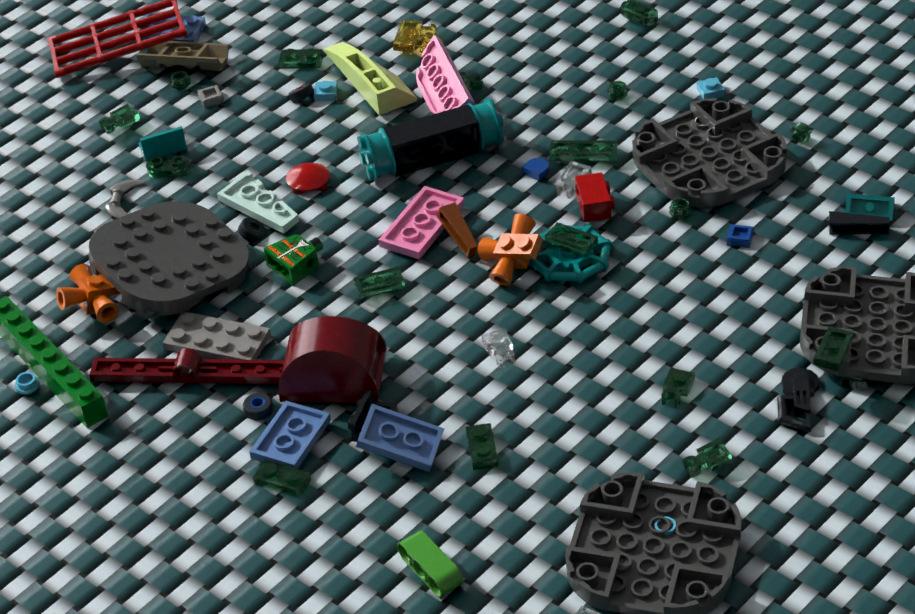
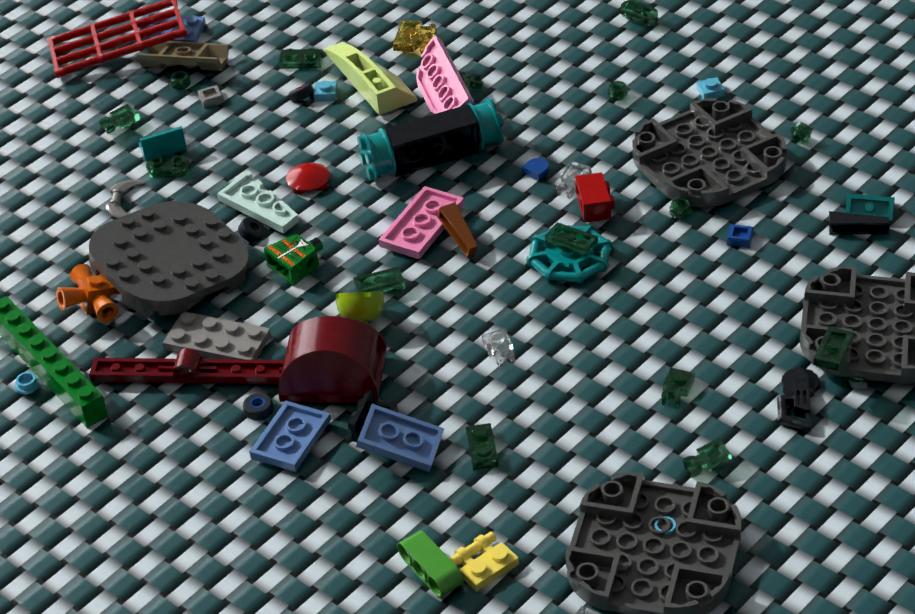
clear green plate [252,460,311,498] -> none
orange brick [478,214,543,286] -> none
clear green plate [550,140,618,162] -> none
none -> lime cylinder [336,292,384,325]
none -> light yellow plate [449,532,519,592]

